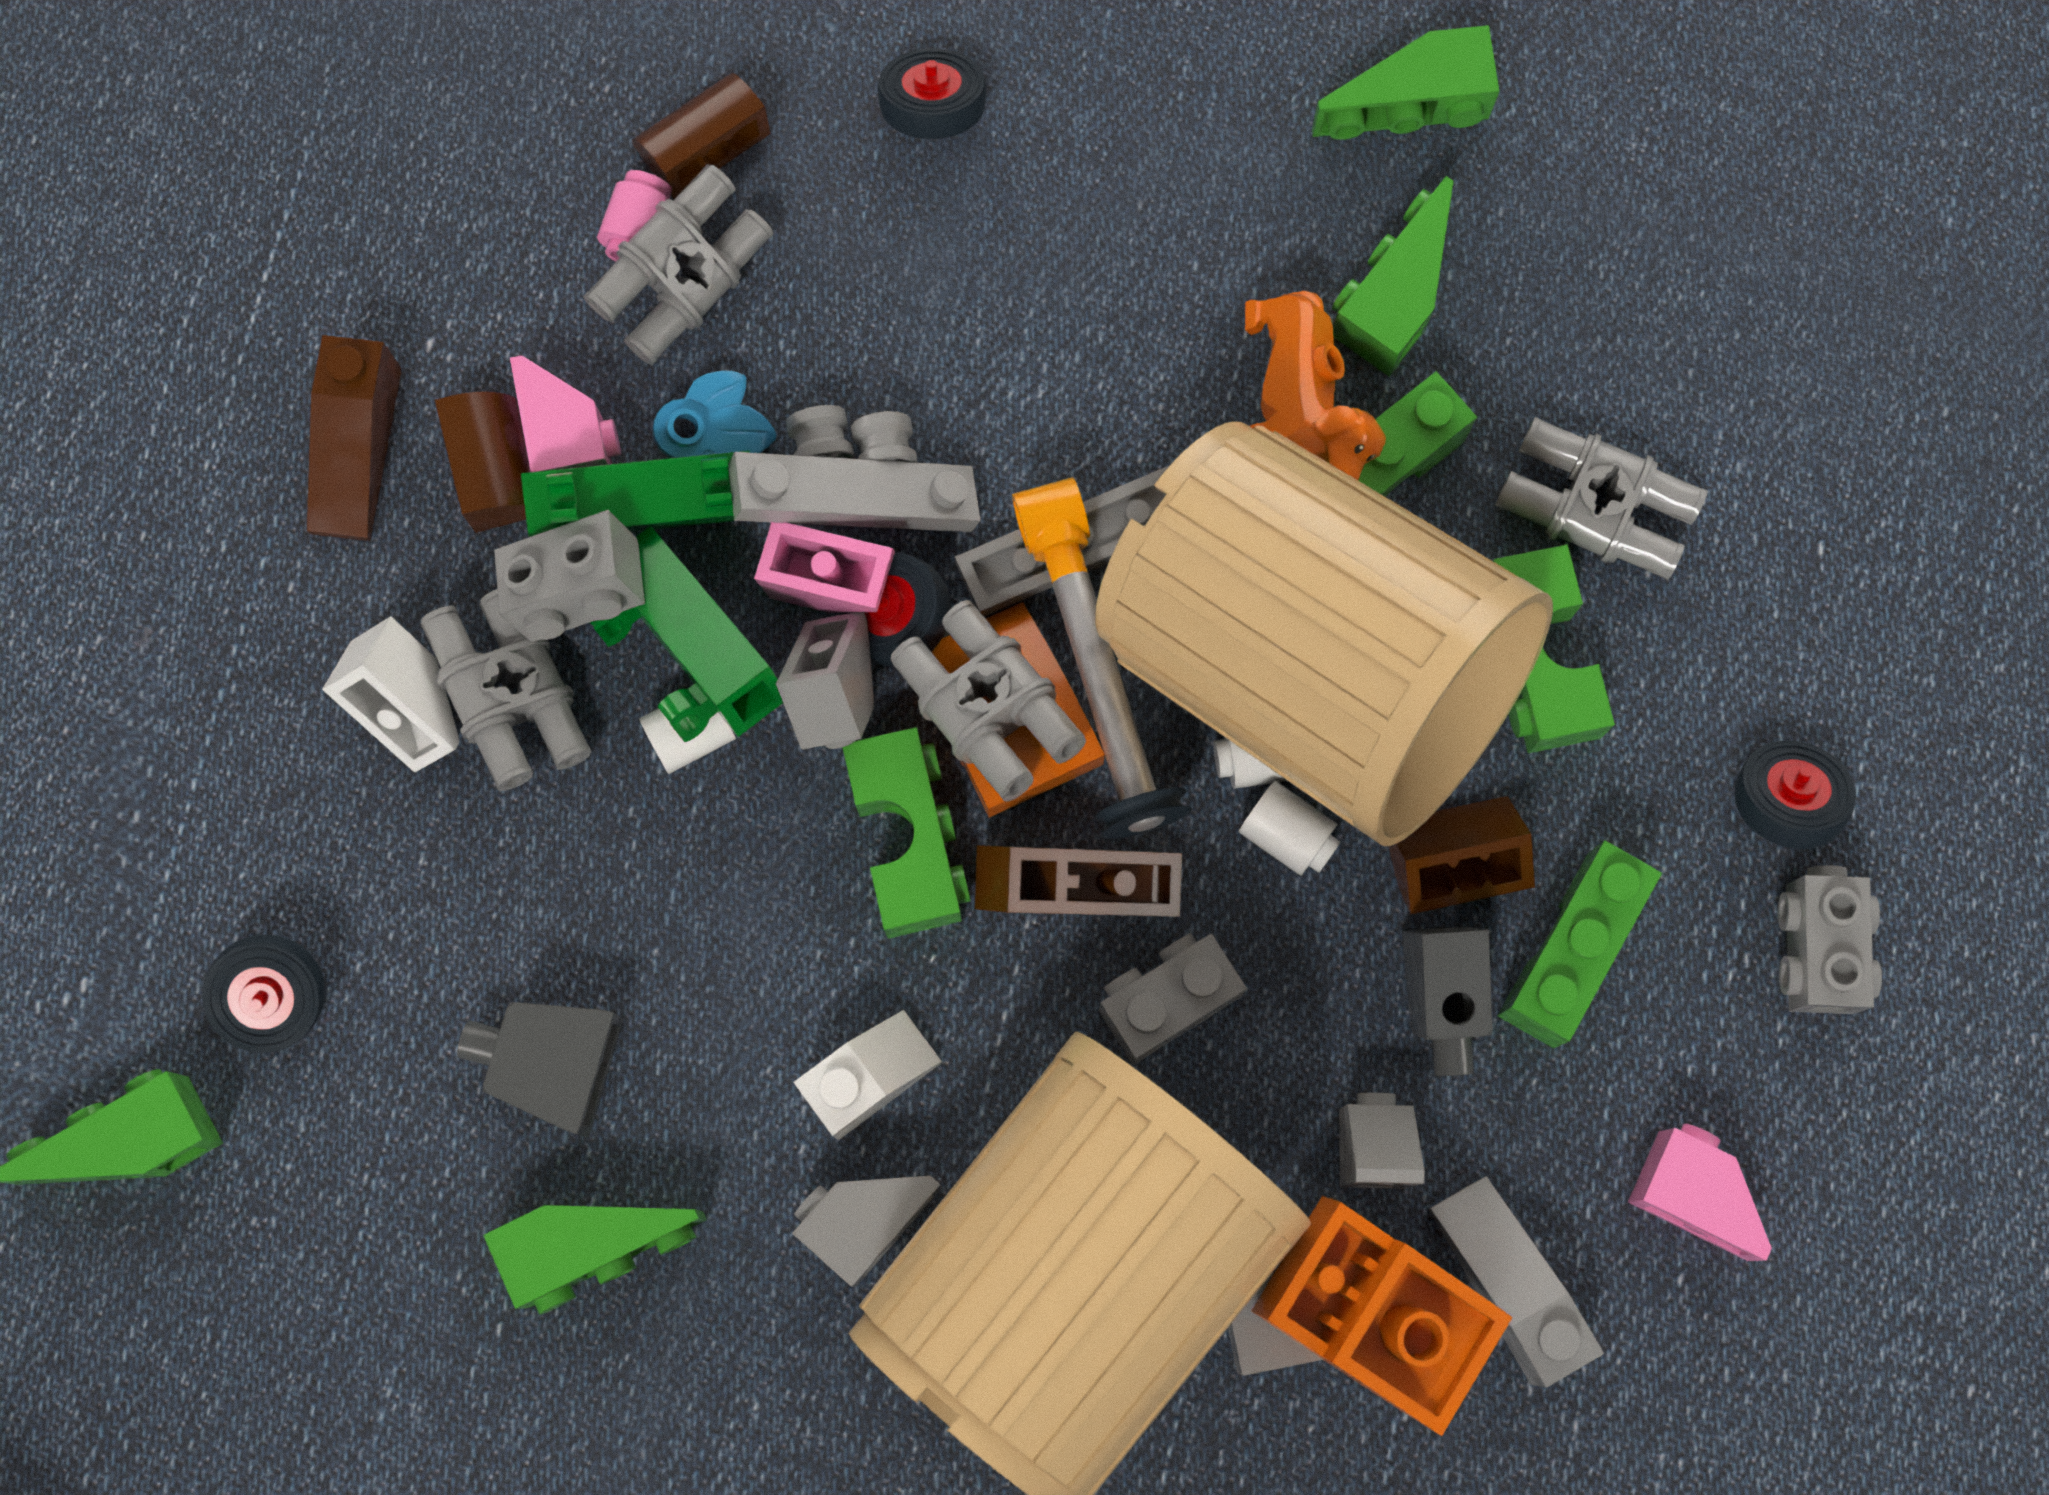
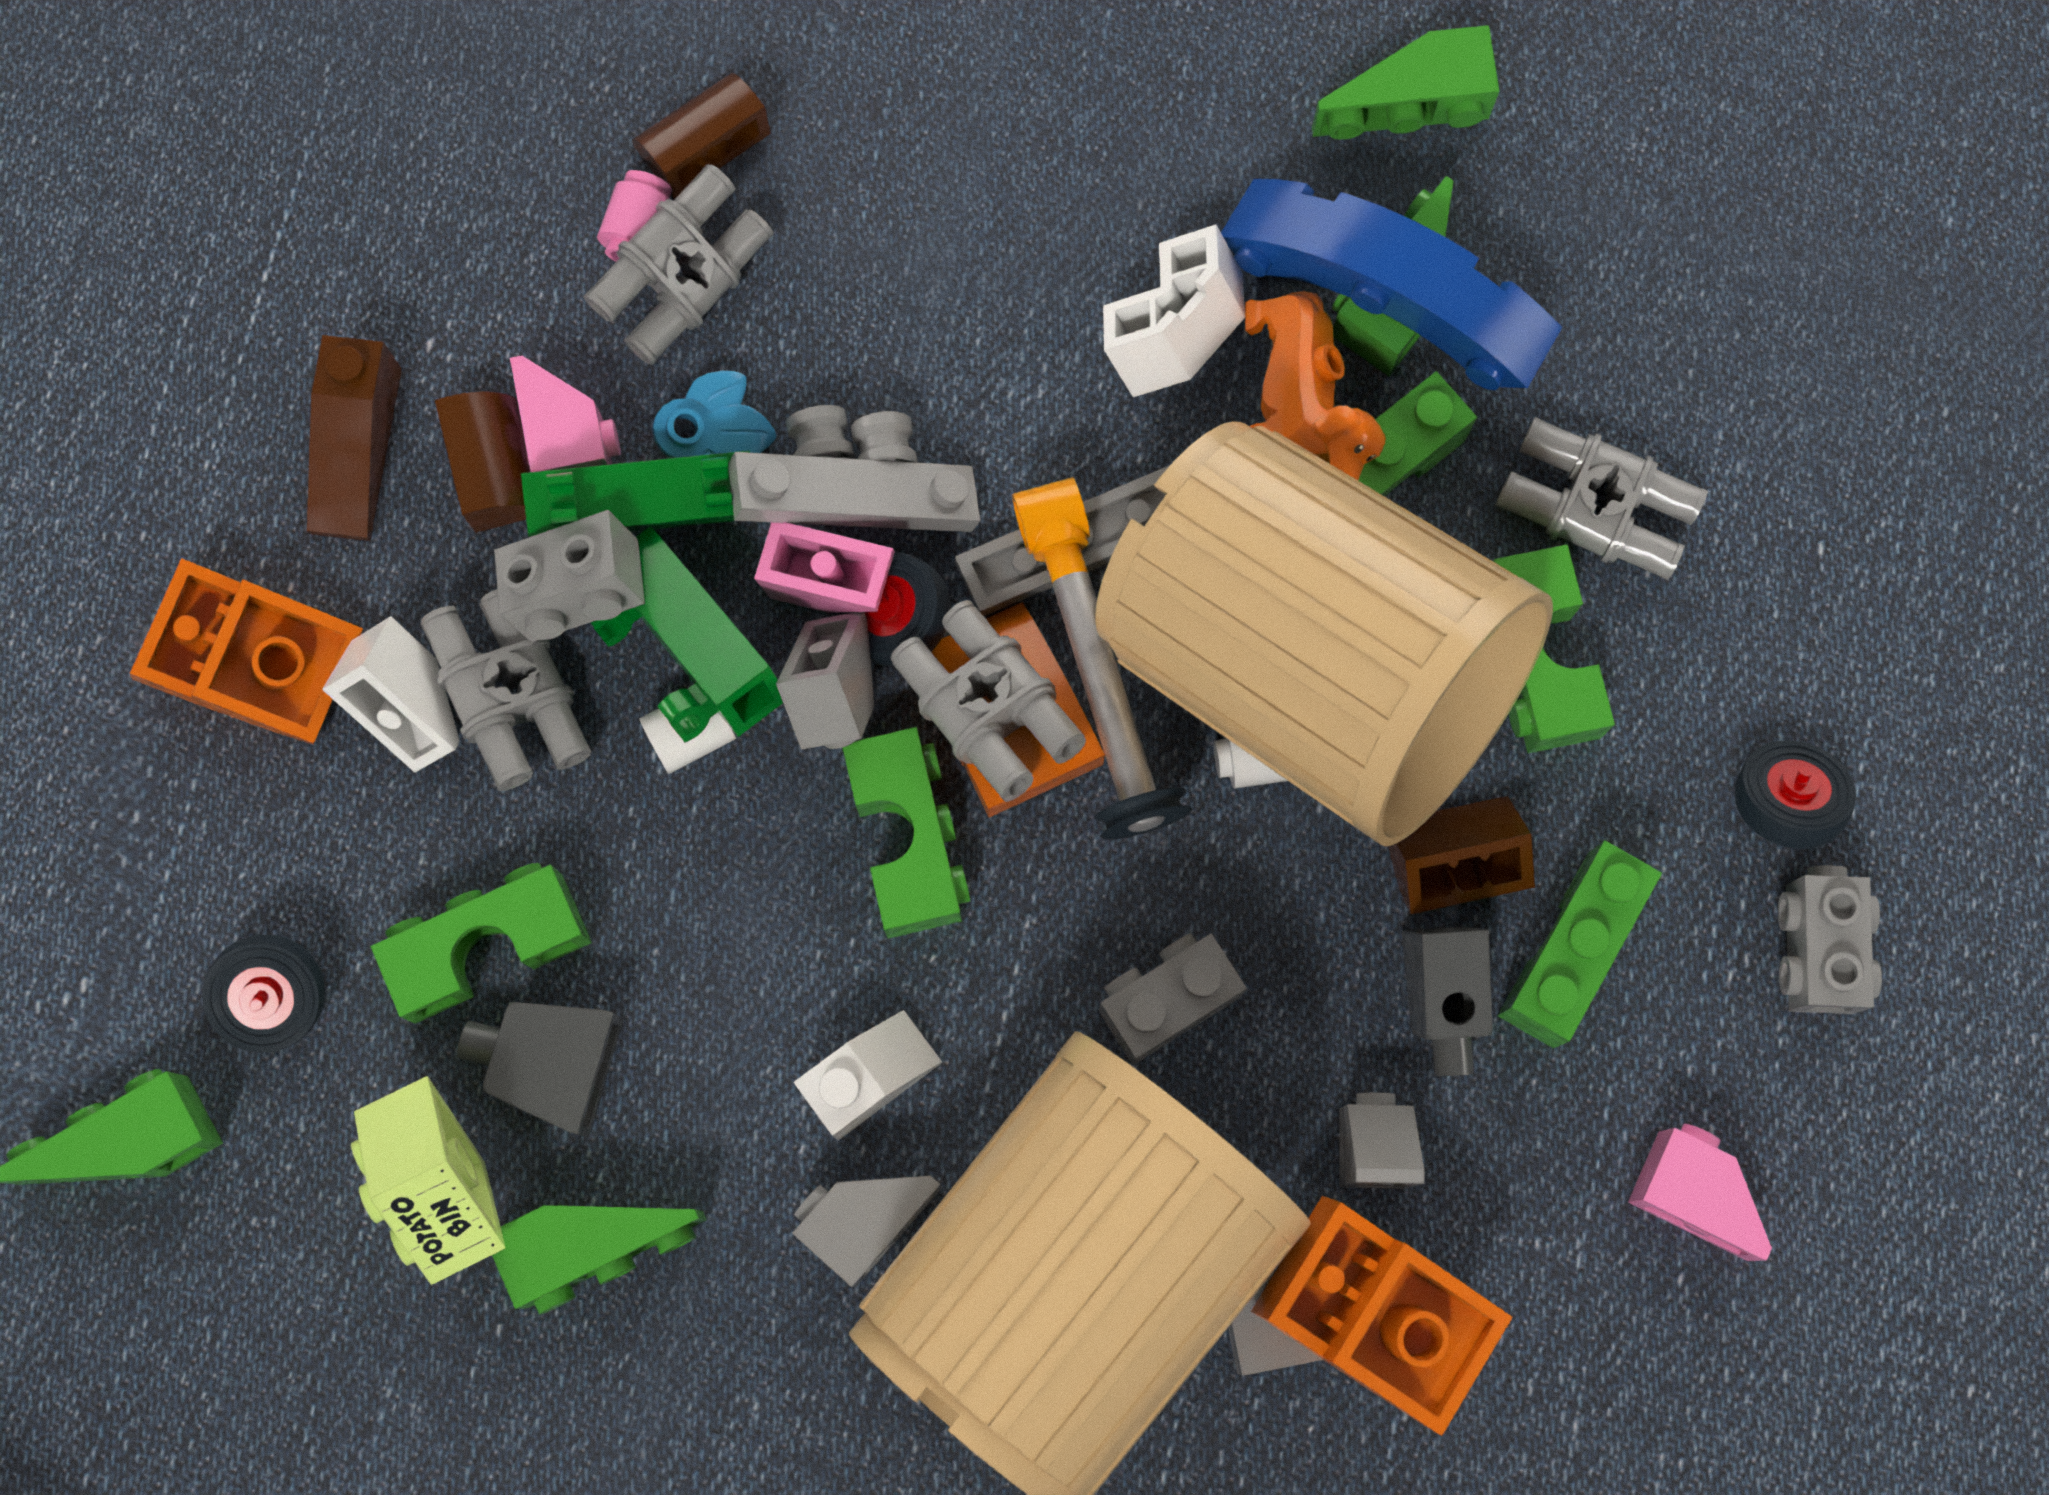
black wheel [878,48,986,139] -> none
reddish brown slope [975,845,1182,917] -> none
white brick [1238,780,1341,876] -> none
light grey slope [1429,1176,1604,1388] -> none
none -> orange slope [130,558,363,745]
none -> yellowish green brick [351,1076,506,1285]
none -> bright green arch [370,863,592,1024]
none -> white brick [1103,224,1245,397]
none -> blue brick [1221,179,1562,390]

